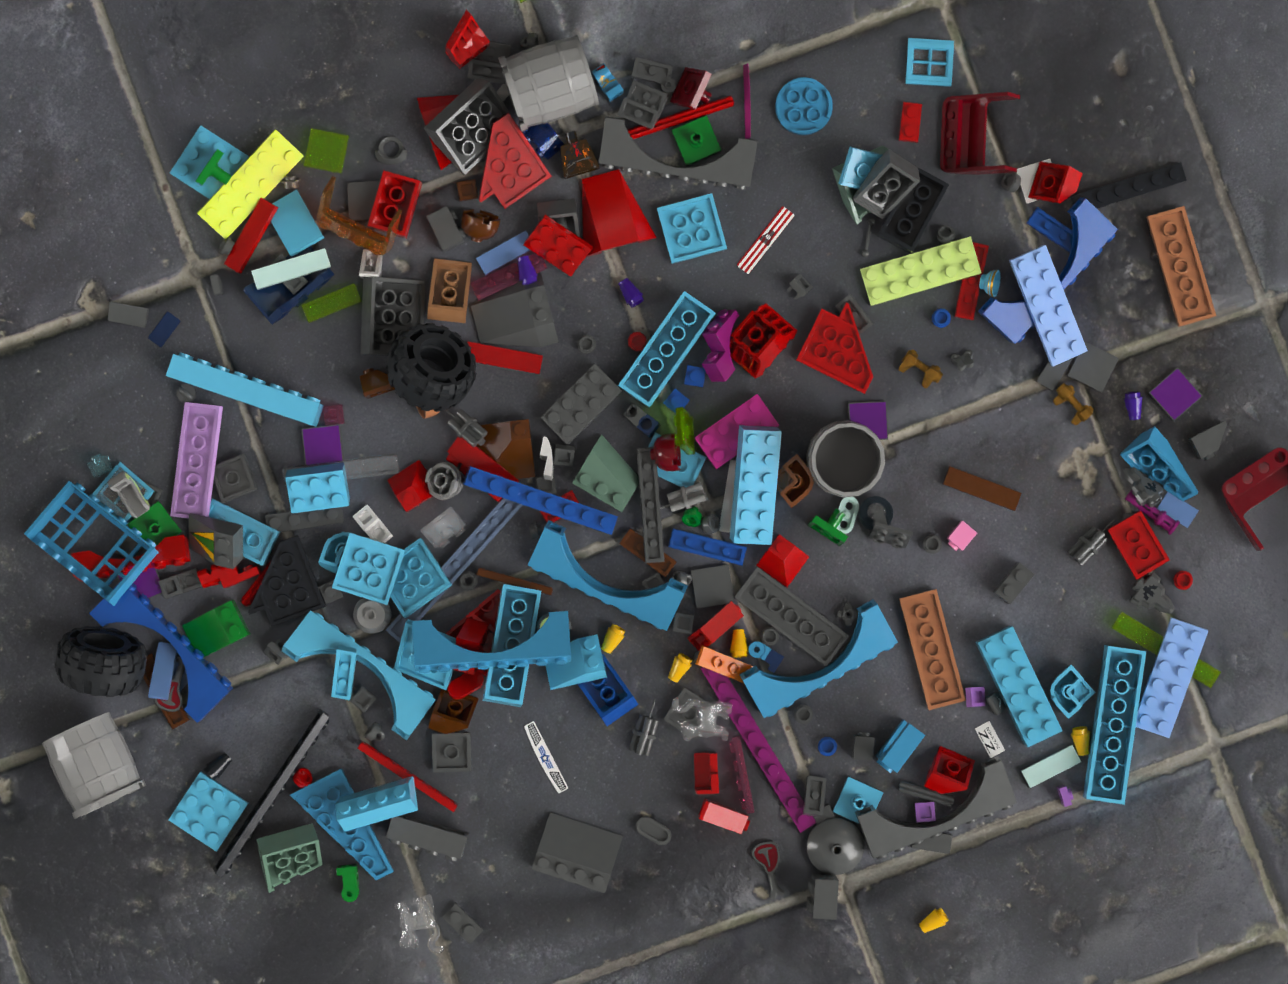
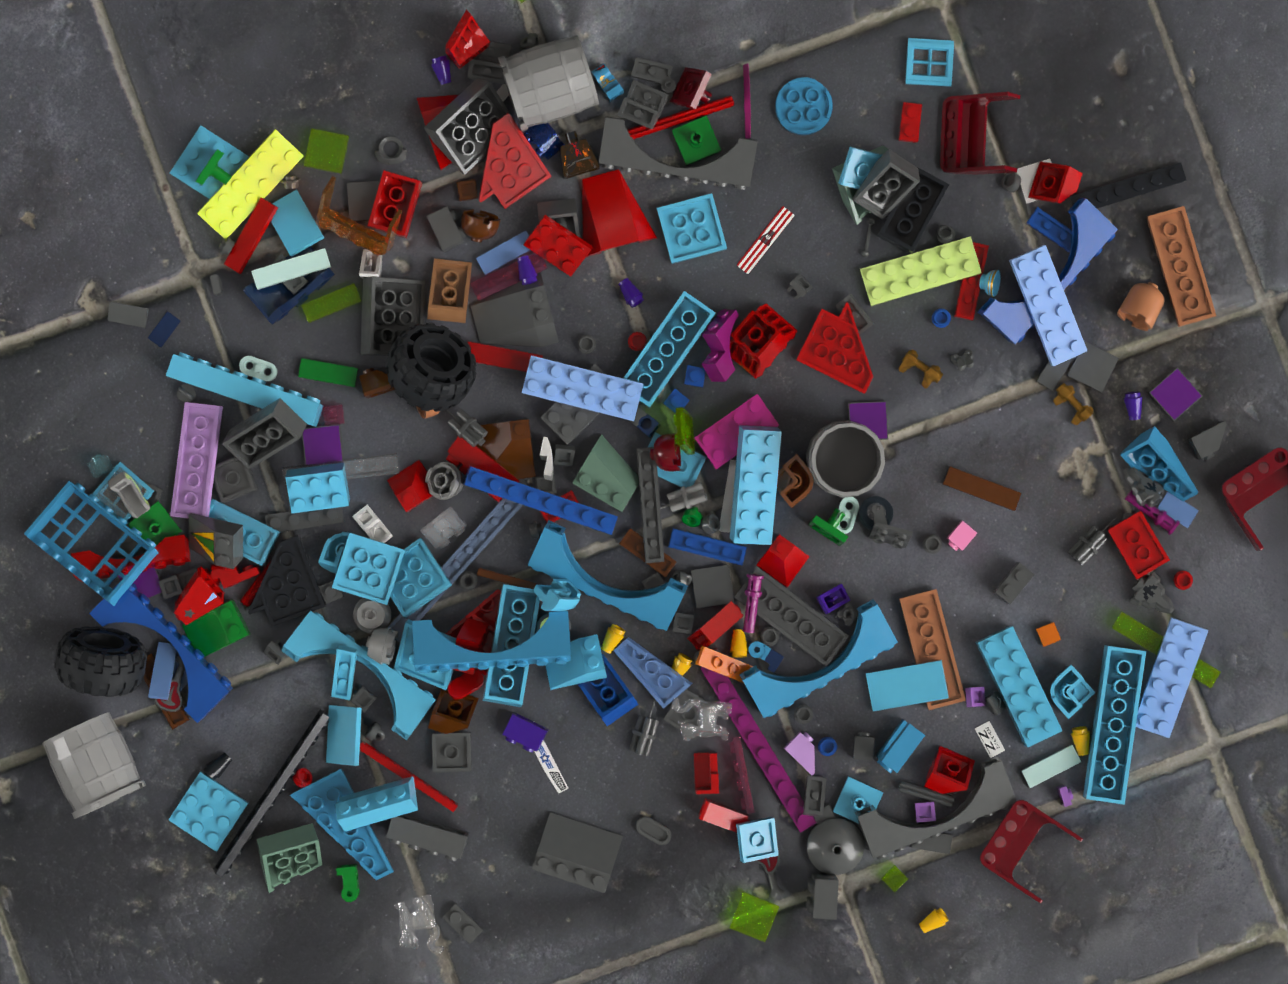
none -> red slope [174,566,224,625]
none -> dark grey brick [222,398,307,469]
none -> light aqua plate [239,356,277,381]
none -> green tile [298,358,358,387]
none -> medium azure tile [326,705,362,766]
none -> light grey cone [366,627,398,665]
none -> dark purple cone [431,55,452,85]
none -> dark purple brick [502,713,549,753]
none -> light blue plate [522,355,644,421]
none -> medium azure brick [533,579,581,612]
none -> medium blue wing [613,637,693,709]
none -> clear neon green plate [729,891,779,942]
none -> medium azure plate [736,817,779,863]
none -> magenta pin [742,573,764,633]
none -> lavender slope [784,731,815,775]
none -> dark purple slope [816,583,850,614]
none -> medium azure tile [866,660,949,711]
none -> clear neon green tile [881,865,908,892]
none -> dark red windscreen [980,800,1083,903]
none -> orange tile [1035,622,1061,647]
none -> nougat cylinder [1117,282,1164,331]

